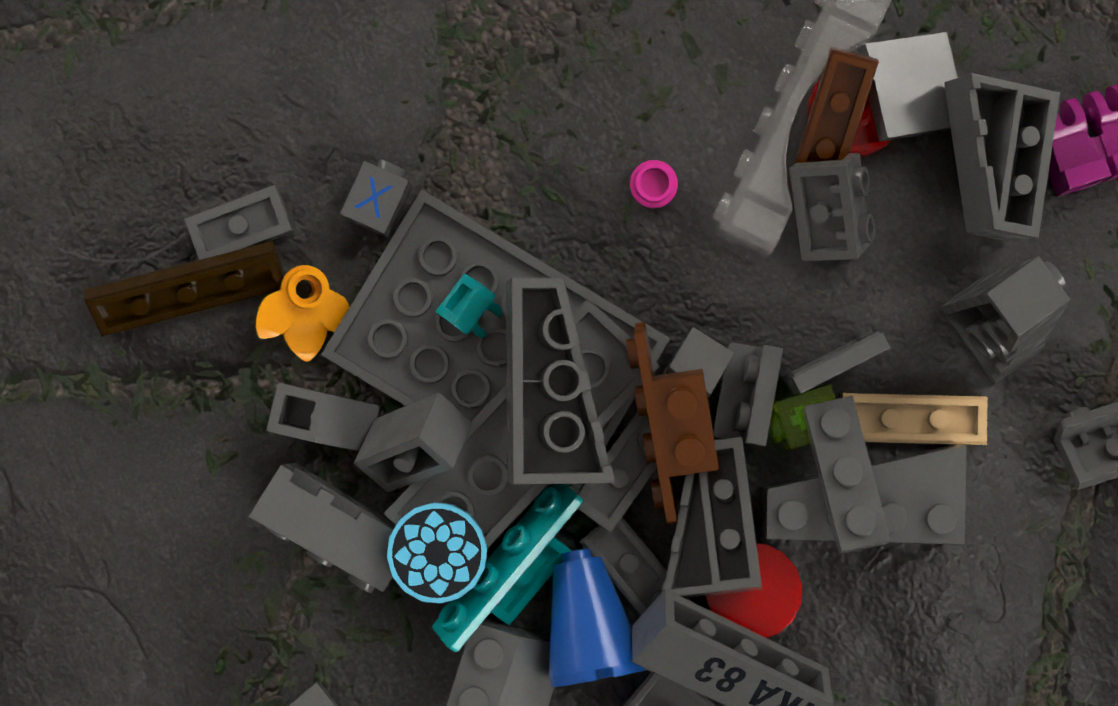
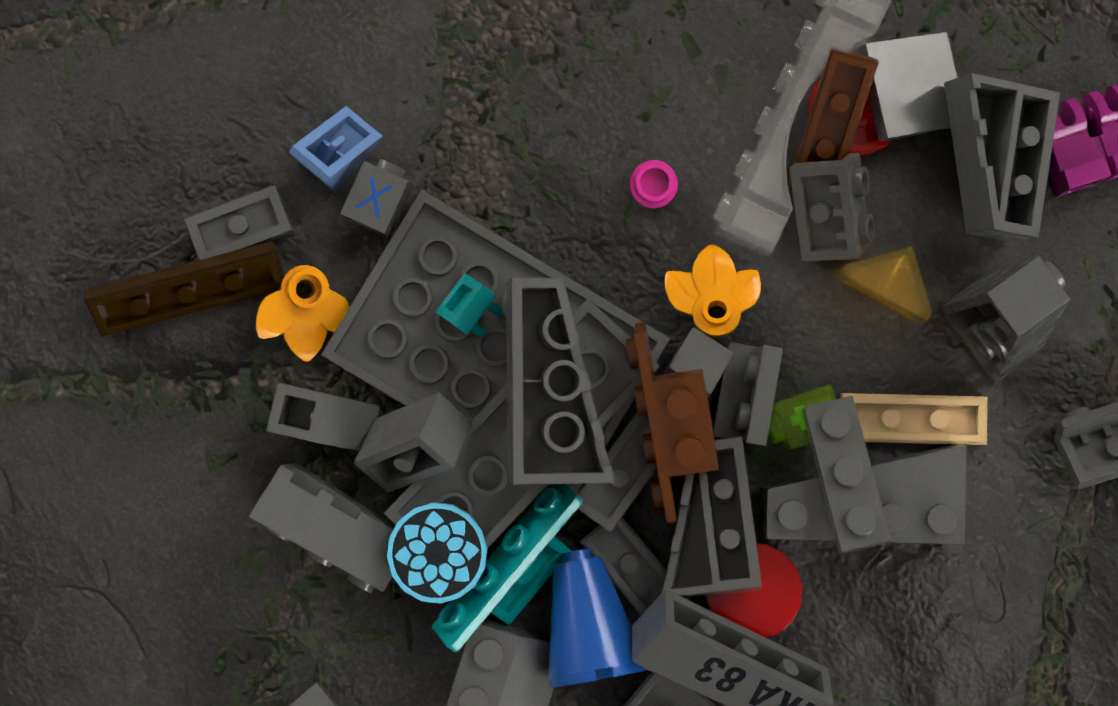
dark grey tile [779,331,891,395] -> none
none -> medium blue slope [289,106,382,193]
none -> light orange plate [664,244,761,338]
none -> clear yellow slope [833,246,932,324]

